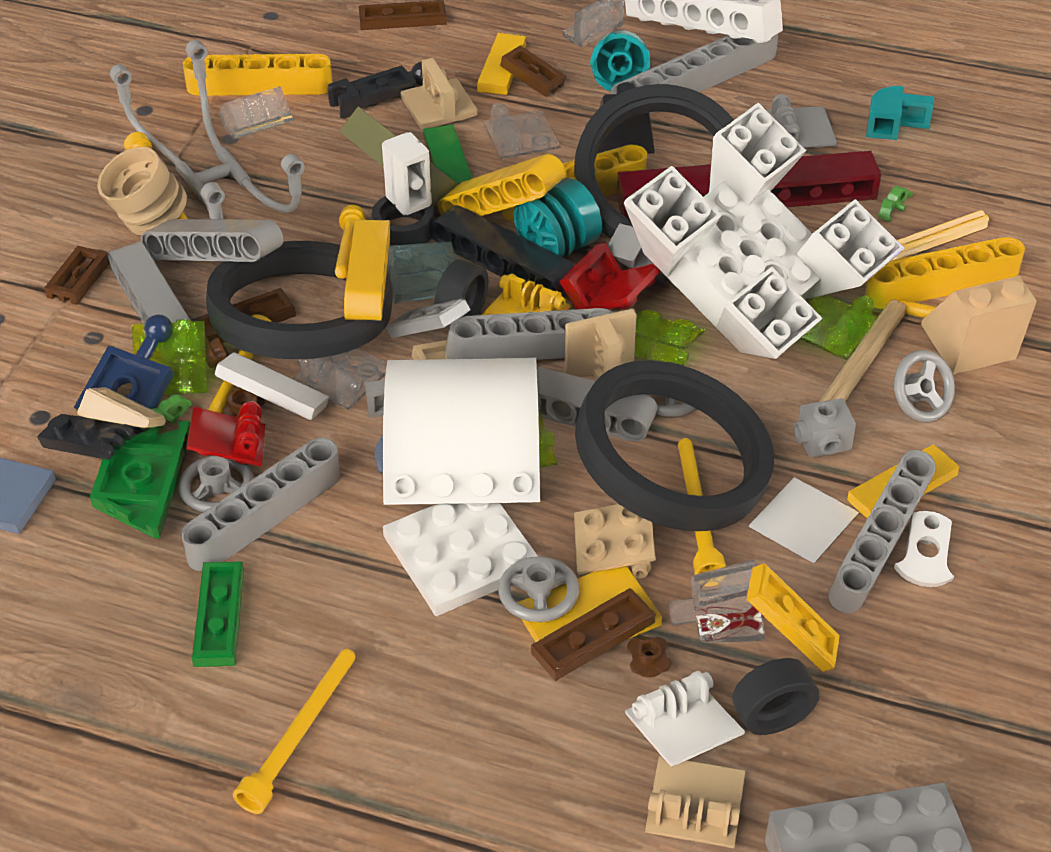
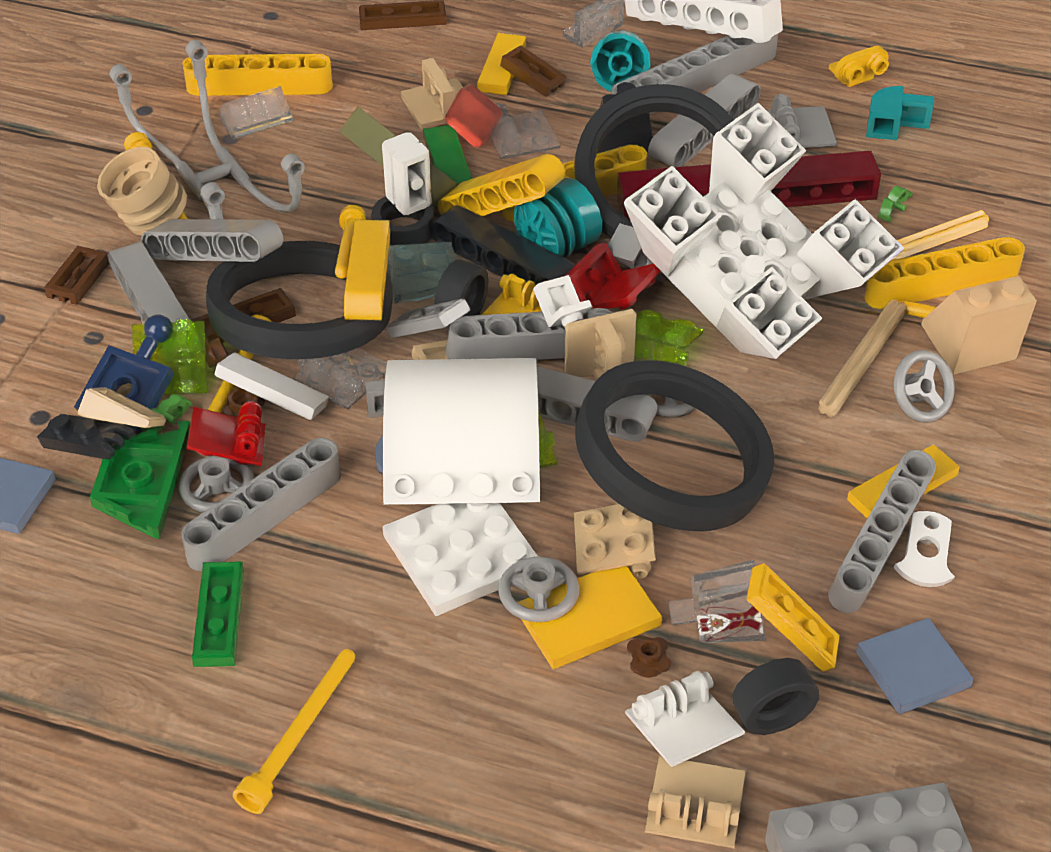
black plate [328,62,423,119] -> none
reddish brown tile [531,588,656,681] -> none
yellow piece [678,438,727,583] -> none
white sticker [748,477,859,563] -> none
light grey brick [794,398,856,458] -> none
clear neon green hinge [800,295,878,360] -> none
none -> clear red piece [445,84,503,147]
none -> white bracket [533,275,592,328]
none -> light grey beam [648,73,761,167]
none -> yellow bracket [829,46,889,87]
none -> sand blue tile [856,618,974,715]

